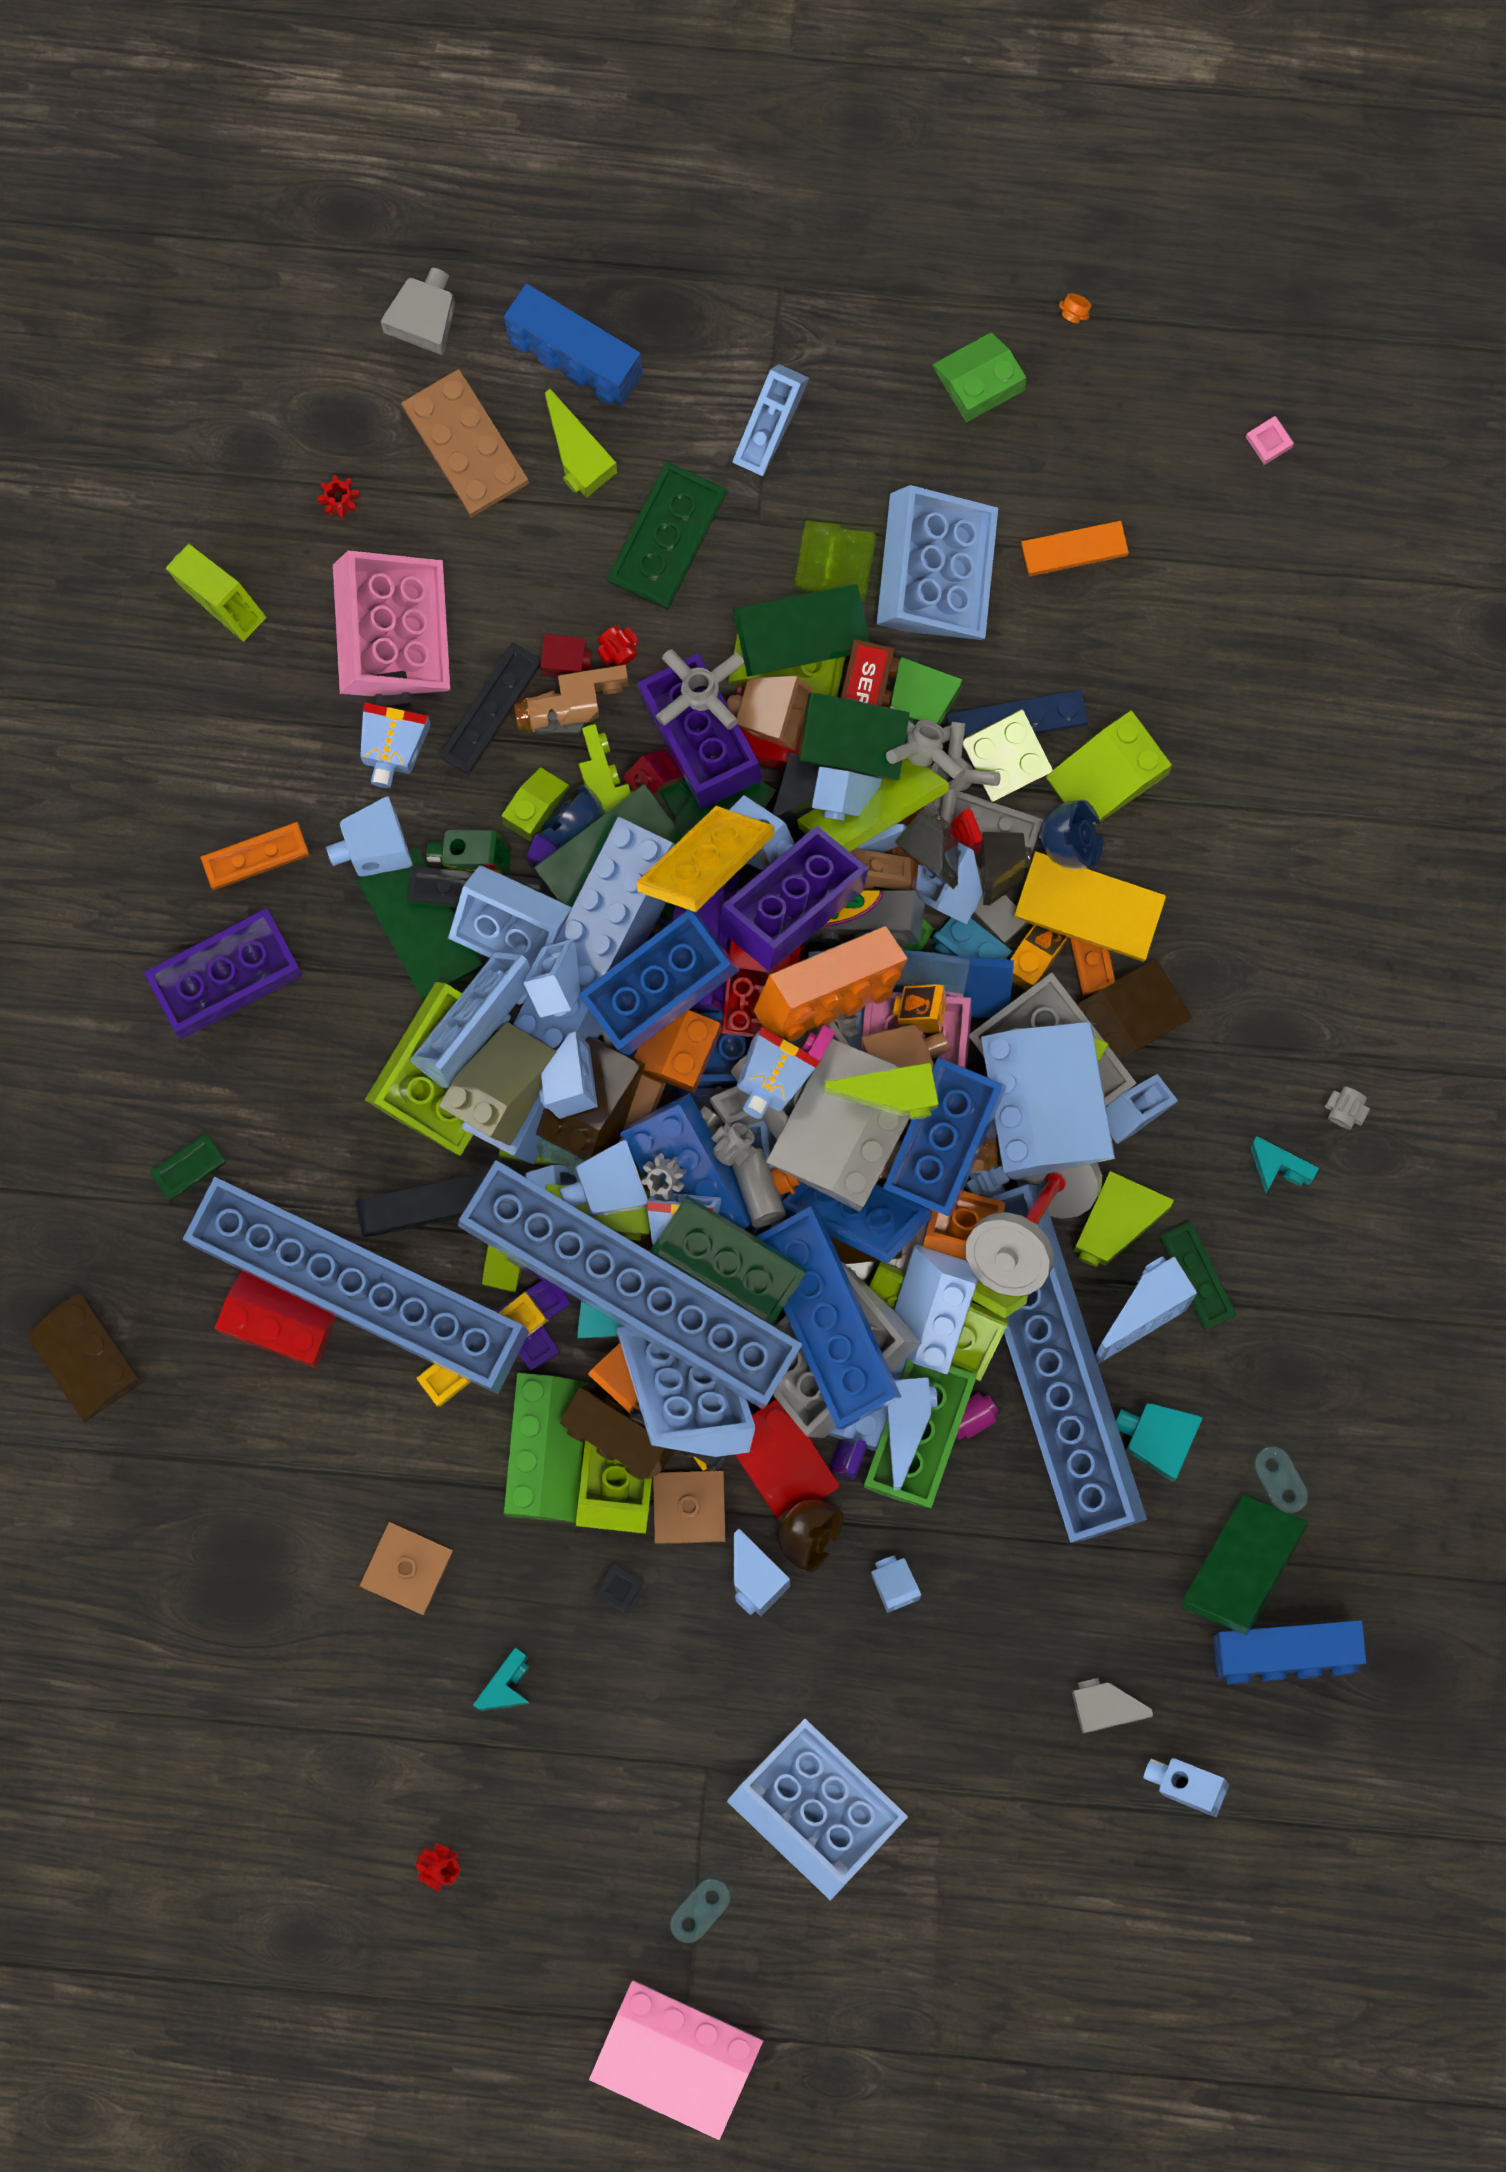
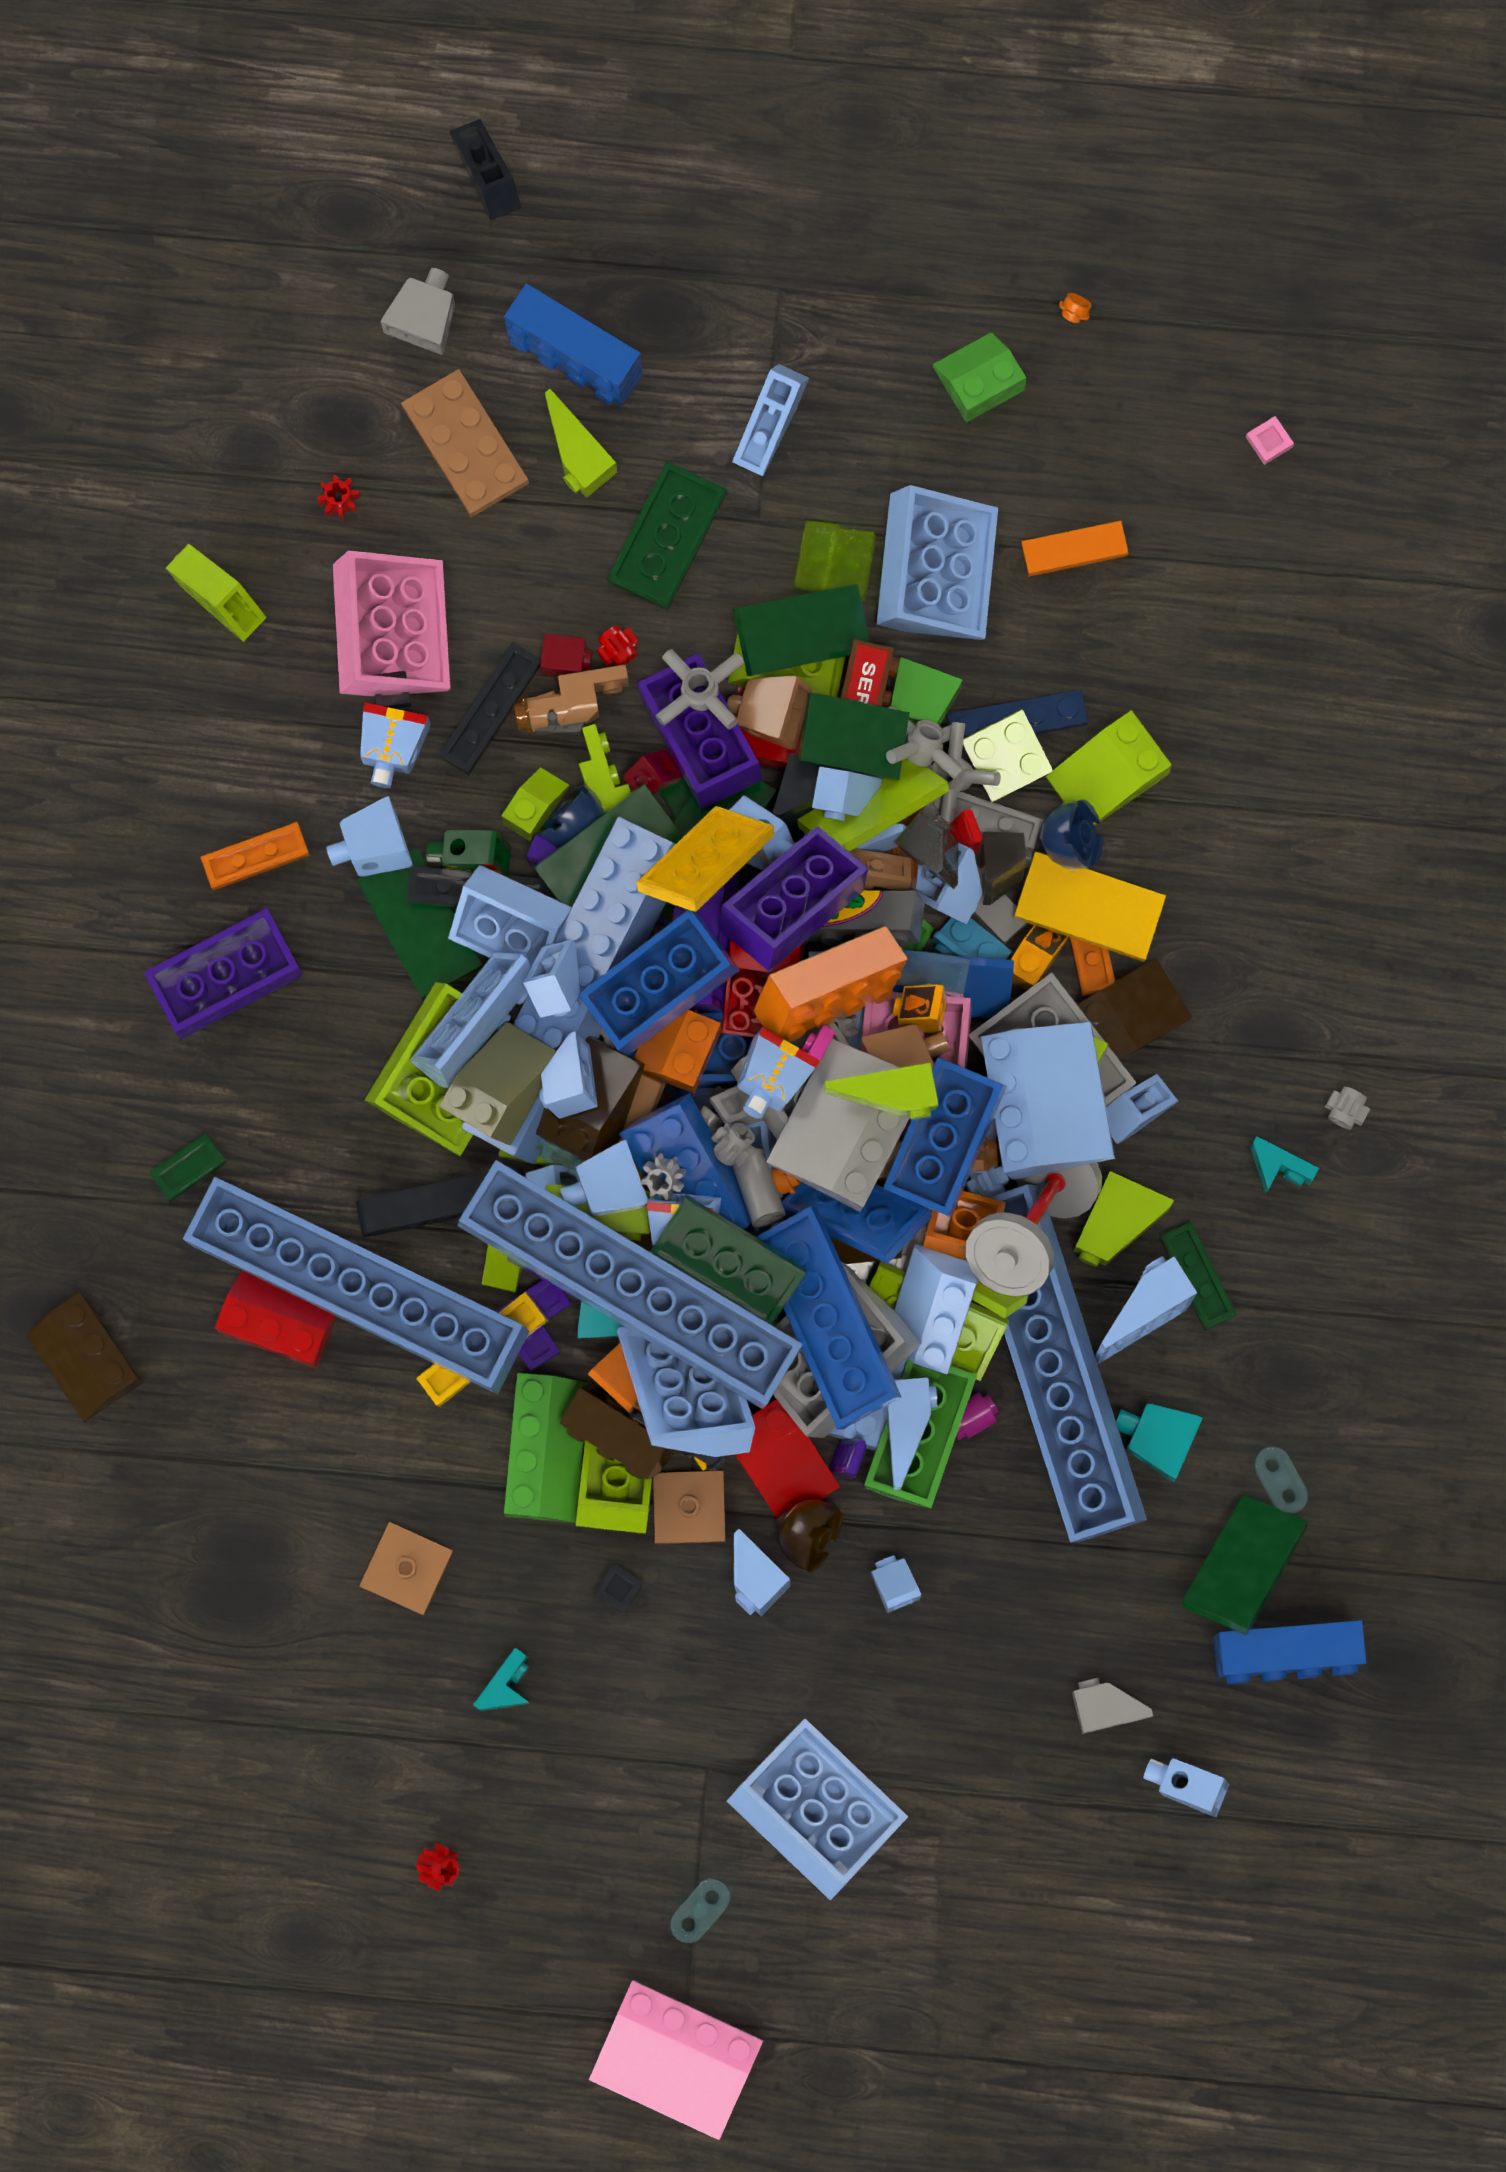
none -> black slope [450,119,522,220]

